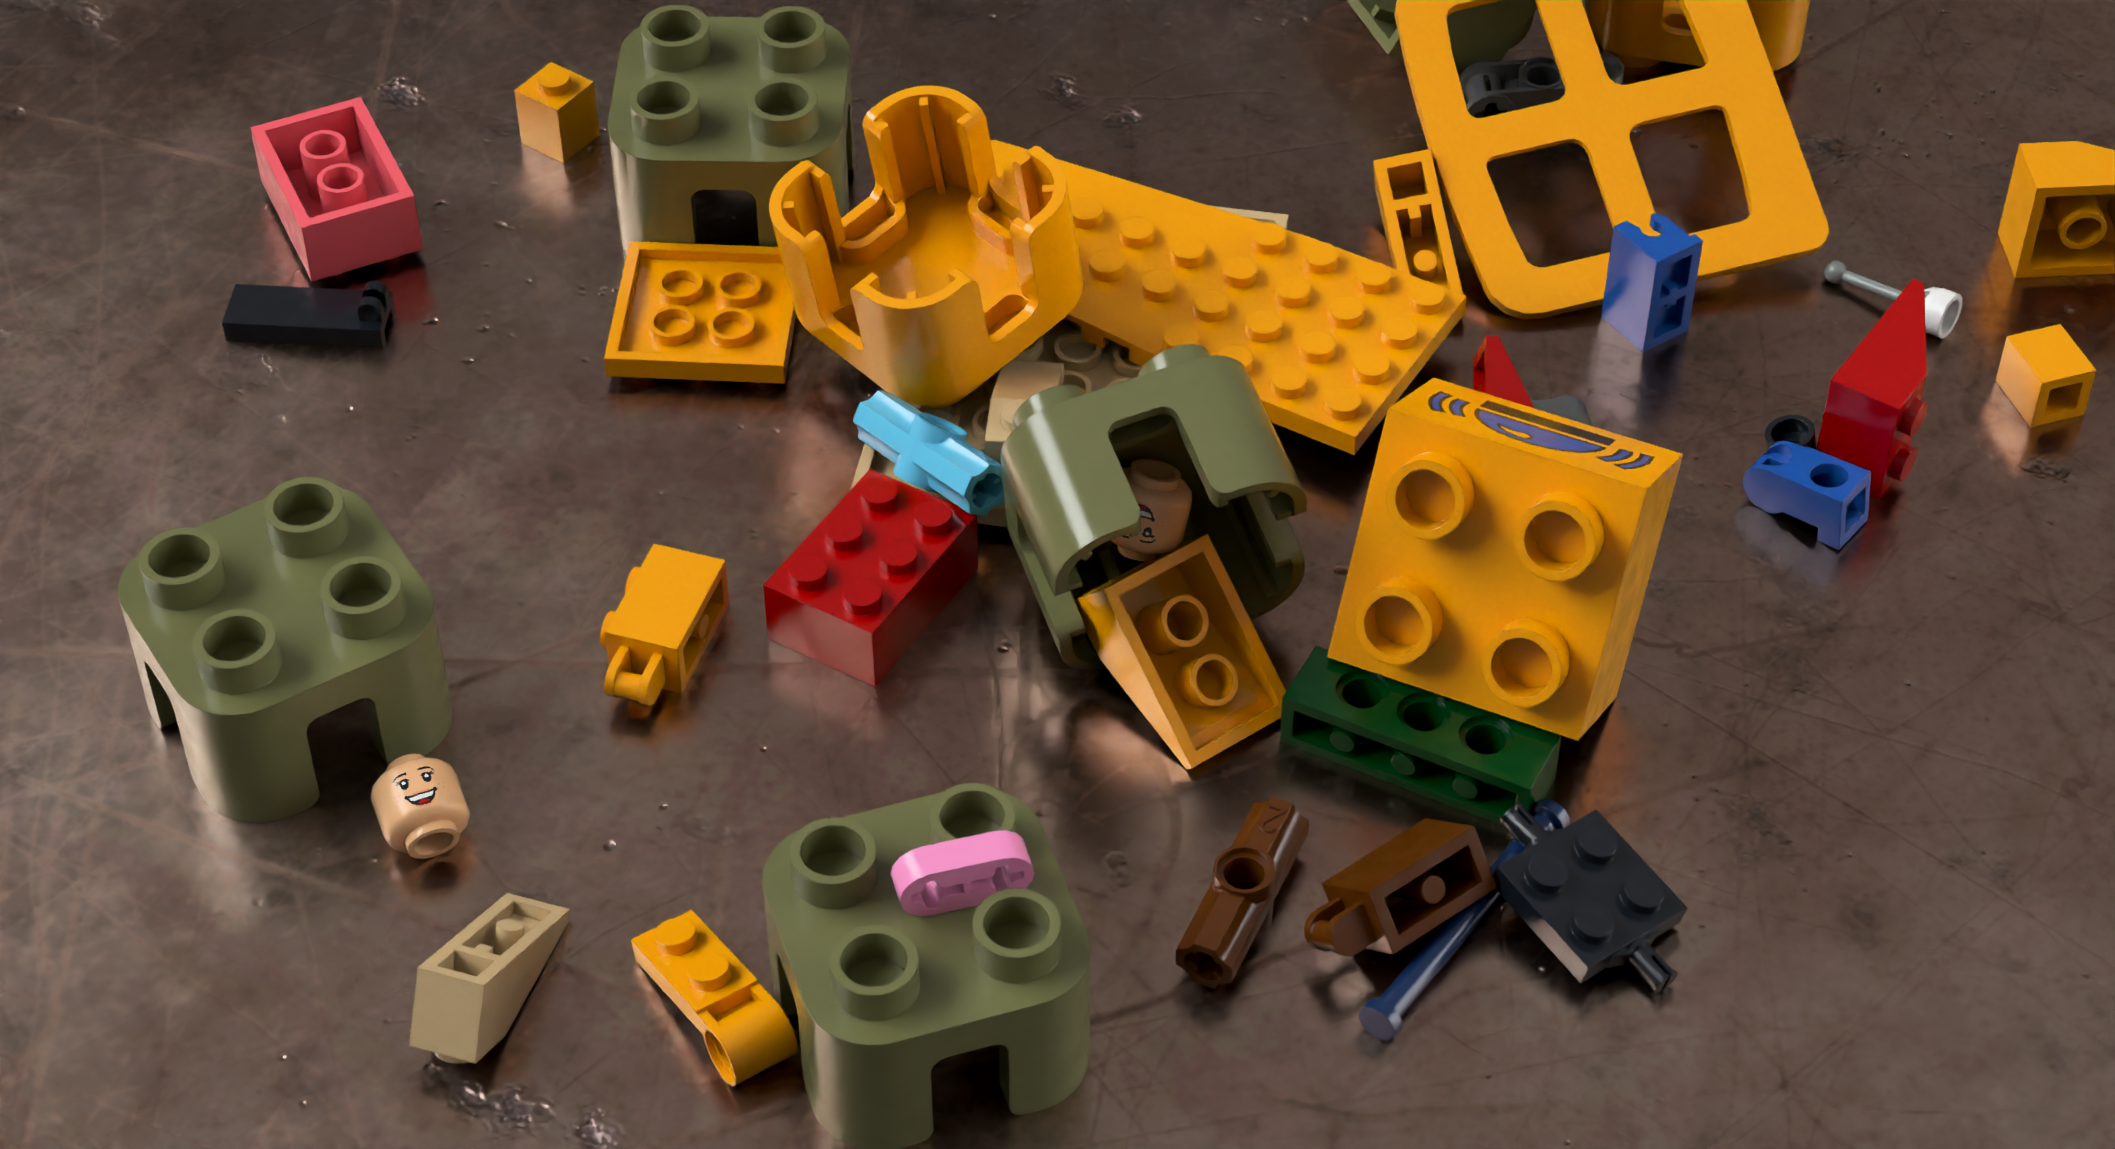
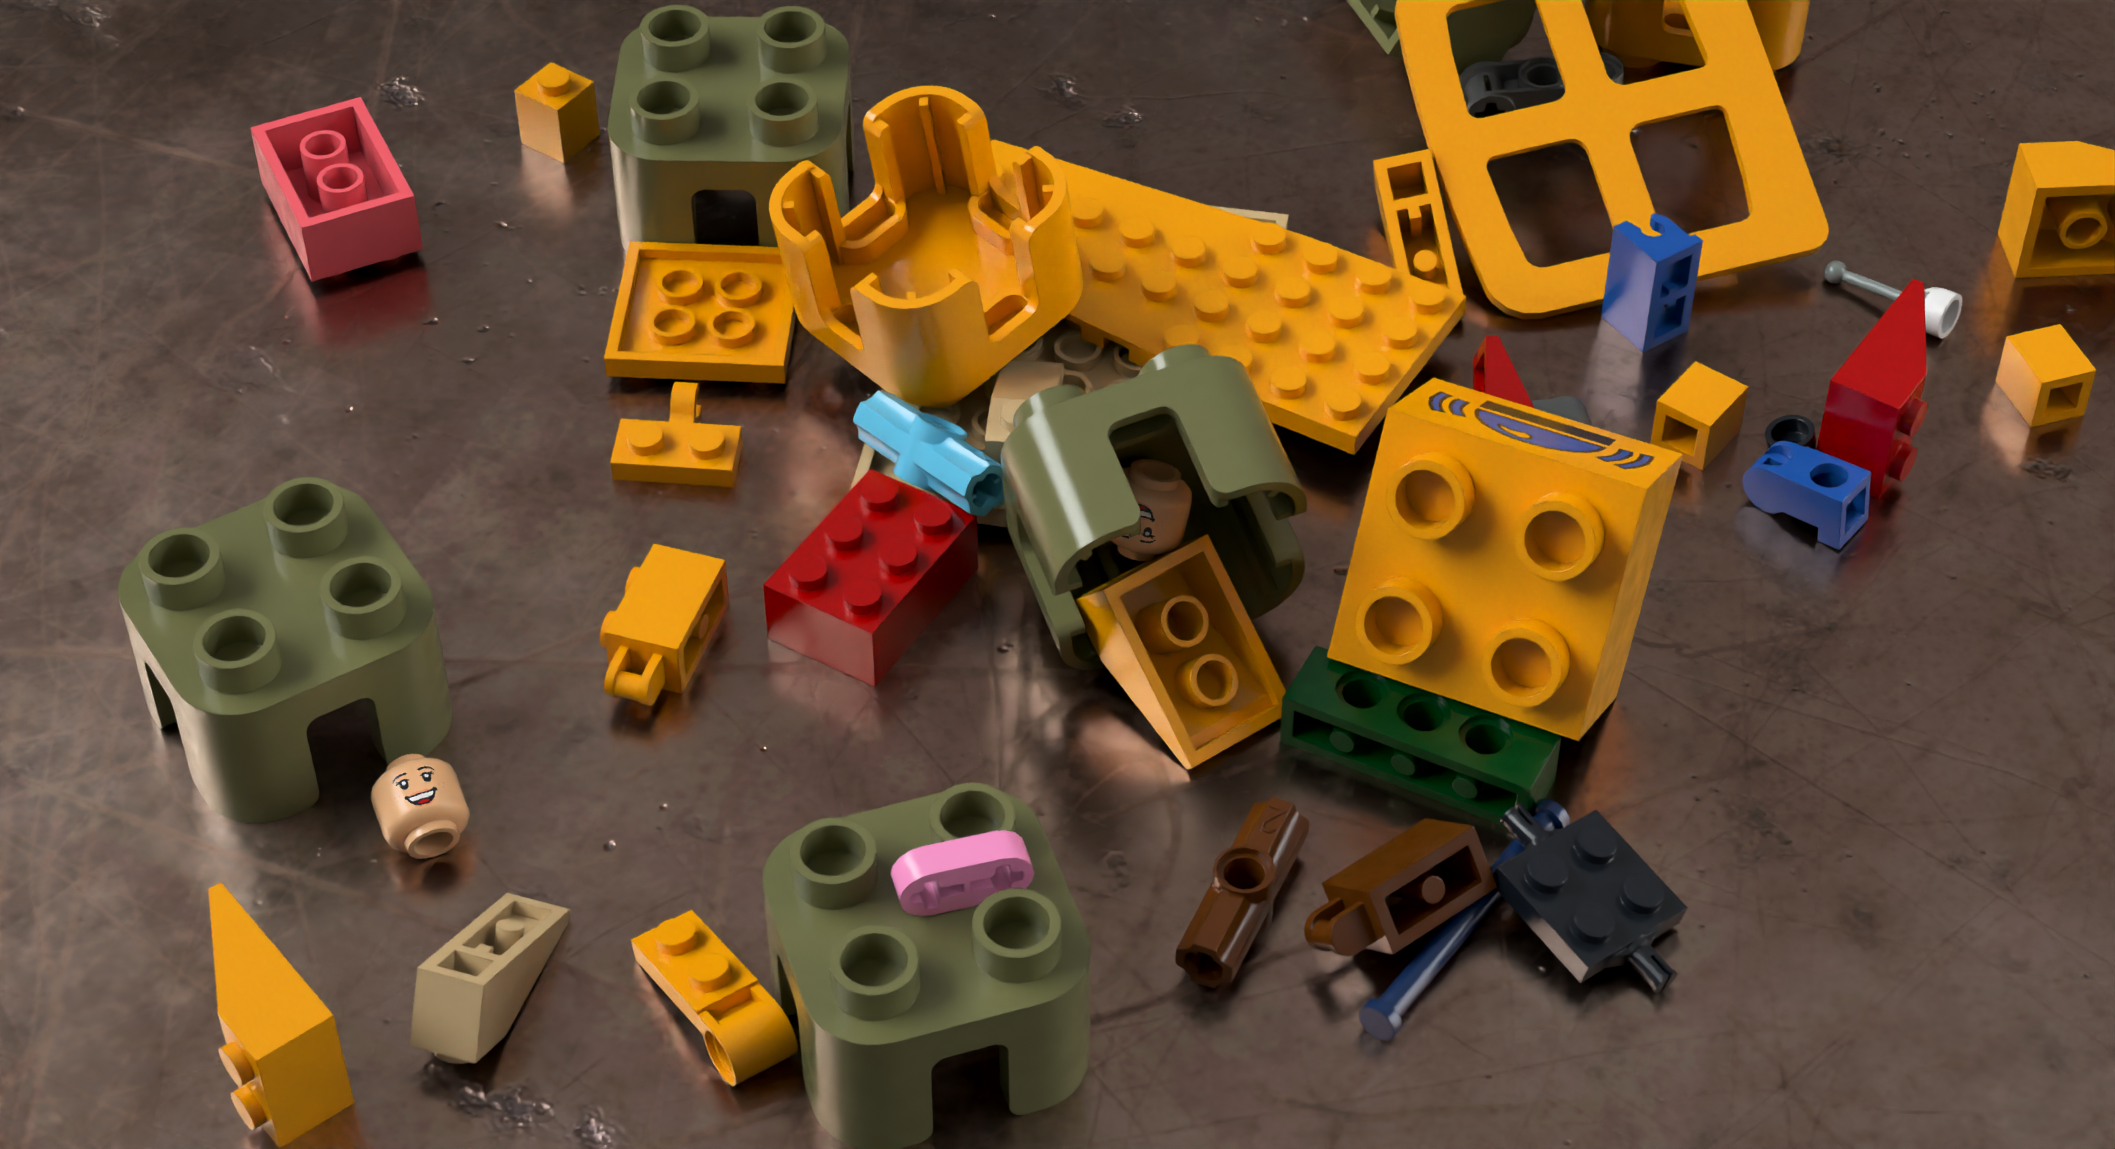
black hinge [222,281,395,348] -> none
none -> light orange slope [208,882,355,1148]
none -> light orange plate [610,382,743,487]
none -> light orange brick [1650,361,1748,471]

